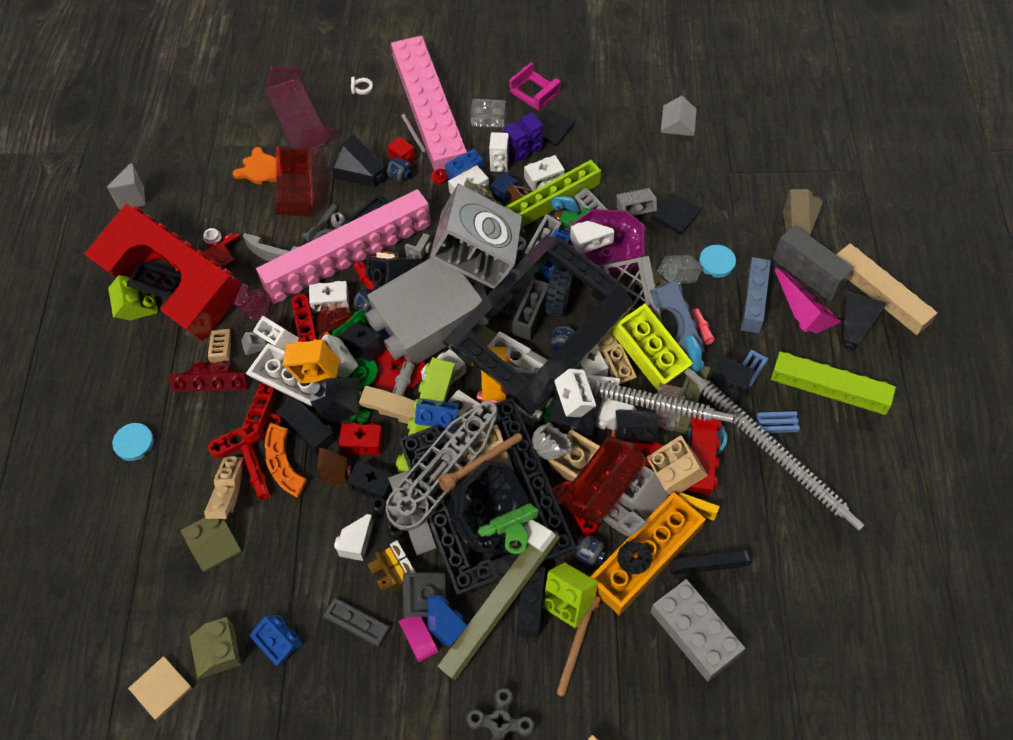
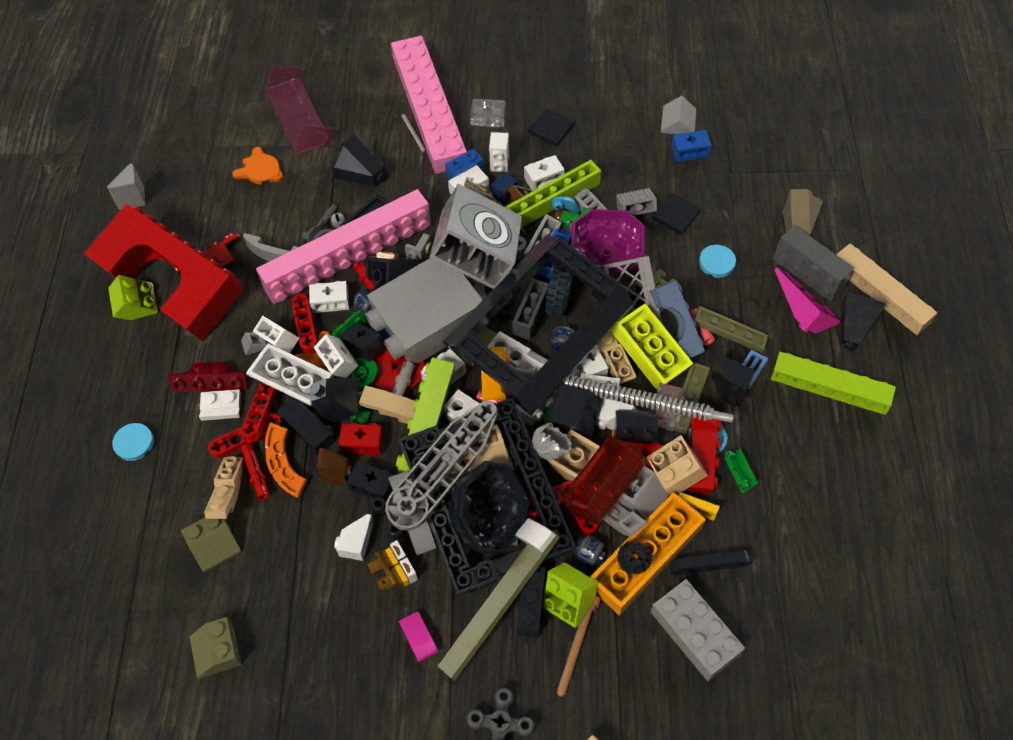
black tile [127,261,181,299] -> none
tan tile [128,656,193,721] -> none
white plate [203,228,222,245] -> none
tan slope [208,329,231,363] -> none
clear pink brick [234,284,271,321] -> none
blue bracket [249,615,303,666] -> none
clear red piece [275,147,313,216] -> none
light orange brick [282,340,339,384] -> none
clear red slope [314,303,352,334] -> none
dark grey tile [323,598,390,647] -> none
white piece [351,77,373,95] -> none
dark blue head [386,157,413,182] -> none
red brick [387,136,415,163] -> none
dark grey tile [403,573,446,617] -> none
blue bracket [414,398,459,429] -> none
blue slope [428,594,467,646] -> none
red plate [431,169,448,185] -> none
medium nougat piece [438,433,522,492] -> none
bright green piece [478,503,538,554] -> none
dark purple brick [503,112,543,163] -> none
dark pink window [510,62,561,111] -> none
white brick [554,369,596,417] -> none
white slope [570,221,614,254] -> none
clear brick [658,255,704,284] -> none
dark azure arm [684,335,704,372] -> none
light grey hose [684,368,864,530] -> none
sand blue arch [741,257,771,333] -> none
medium blue tile [756,411,800,433] -> none
none -> white plate [199,390,241,421]
none -> blue brick [671,130,712,162]
none -> olive tile [694,306,768,353]
none -> green hinge [724,449,759,494]

